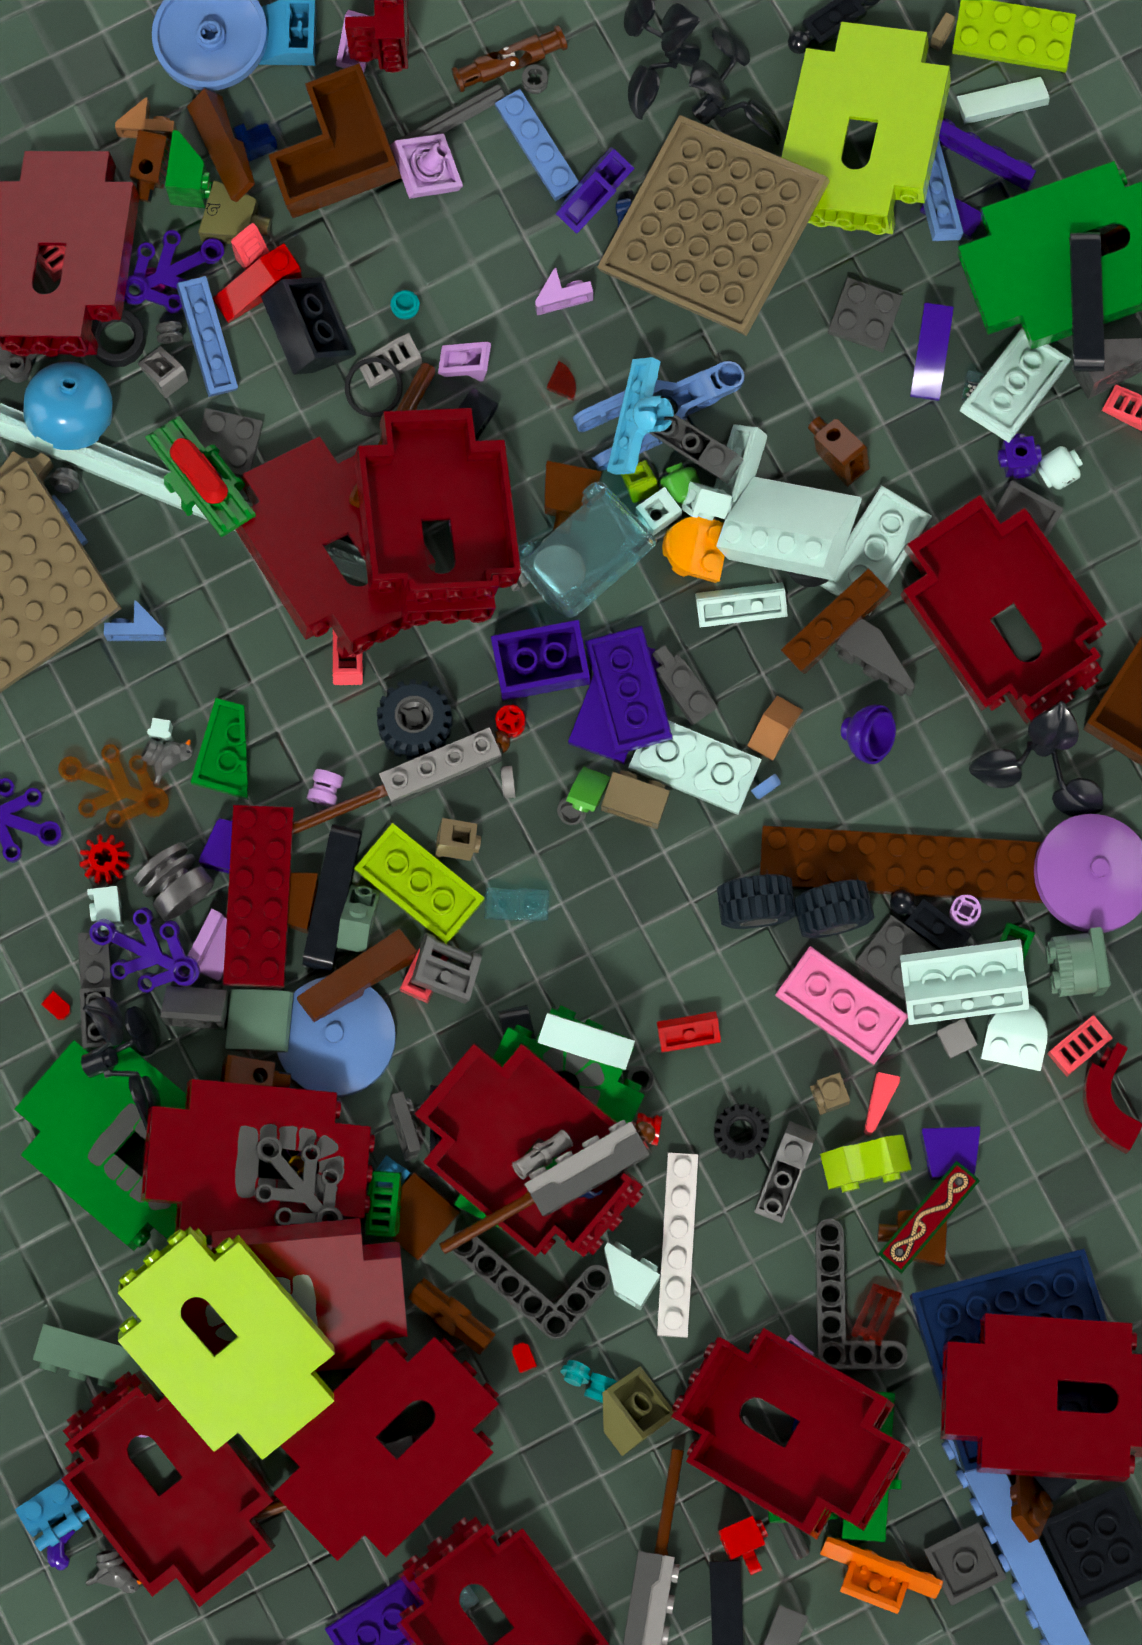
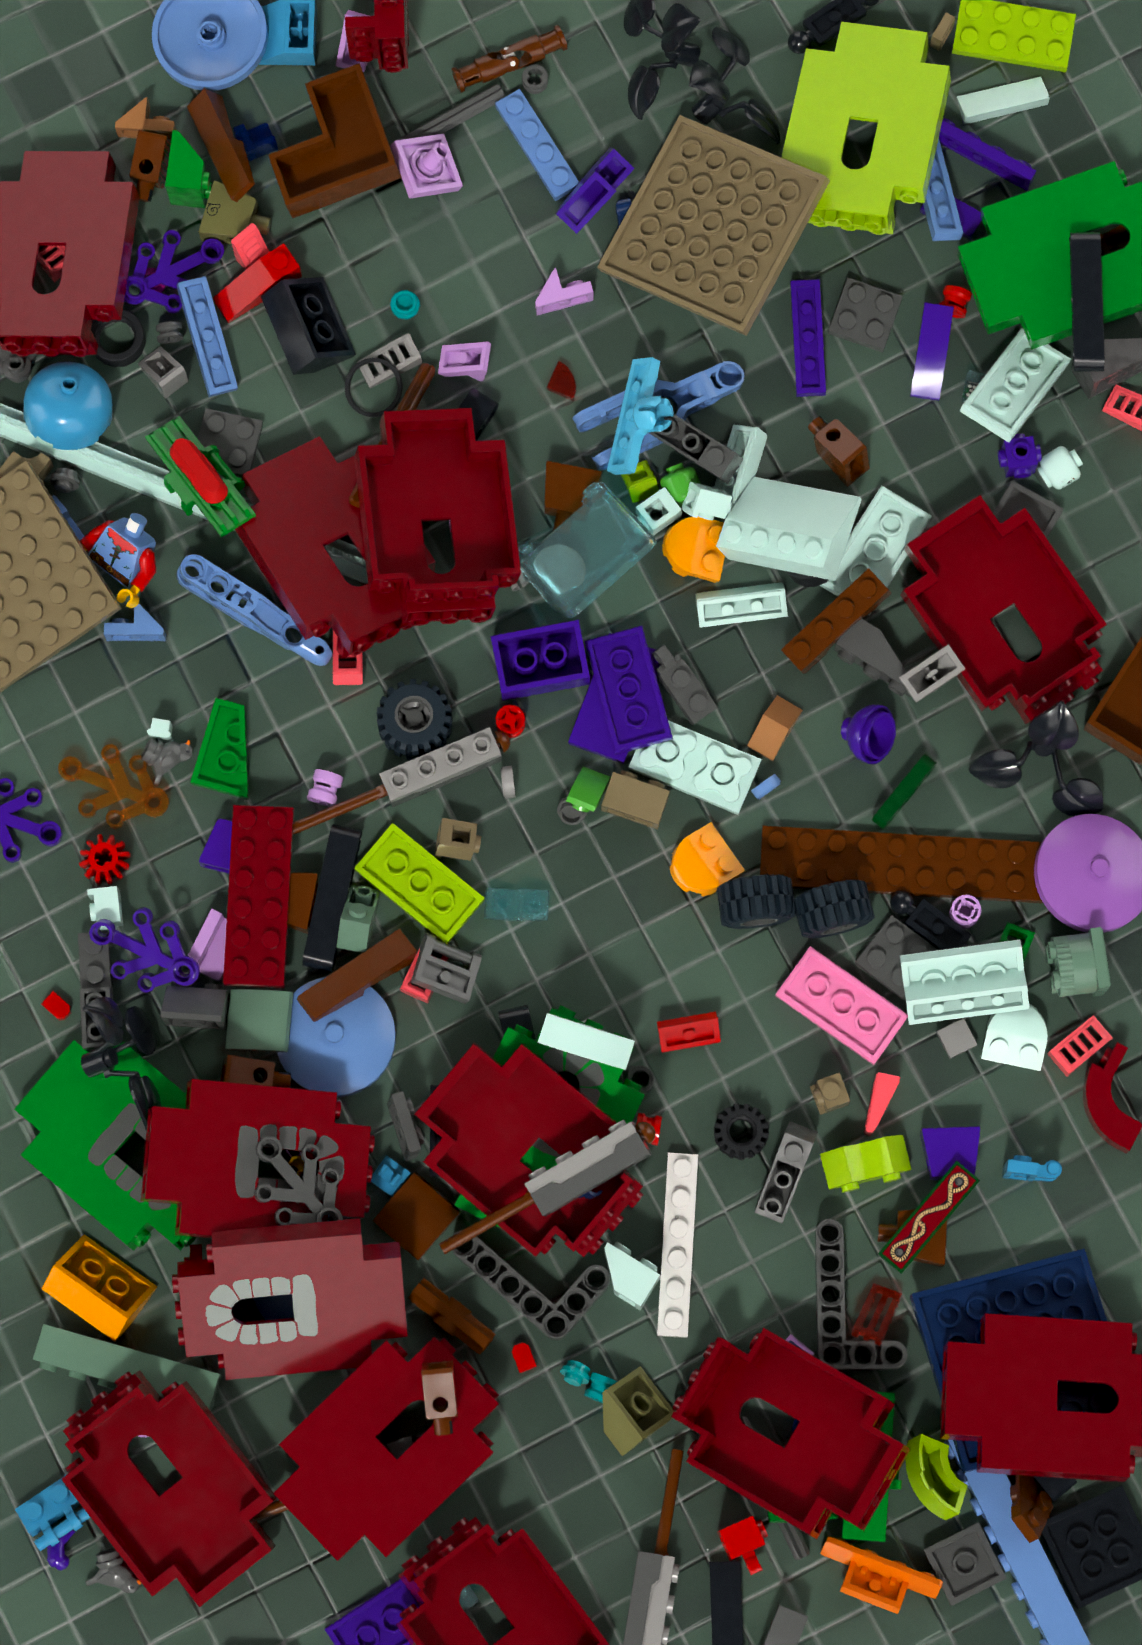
lime panel [117,1226,335,1460] -> none
flat silver wheel [133,842,215,921] -> none
green slope [365,1170,402,1237] -> none
light grey pin [512,1130,573,1179] -> none
none -> light orange slope [41,1234,158,1342]
none -> torso [80,513,156,608]
none -> medium blue piece [176,554,333,666]
none -> torso [421,1360,458,1435]
none -> light orange slope [670,822,745,896]
none -> dark purple plate [790,279,826,397]
none -> dark green beam [872,754,937,830]
none -> light grey slope [899,644,965,703]
none -> lime brick [905,1434,968,1520]
none -> red wheel [939,285,972,318]
none -> dark azure plate [1002,1155,1062,1182]

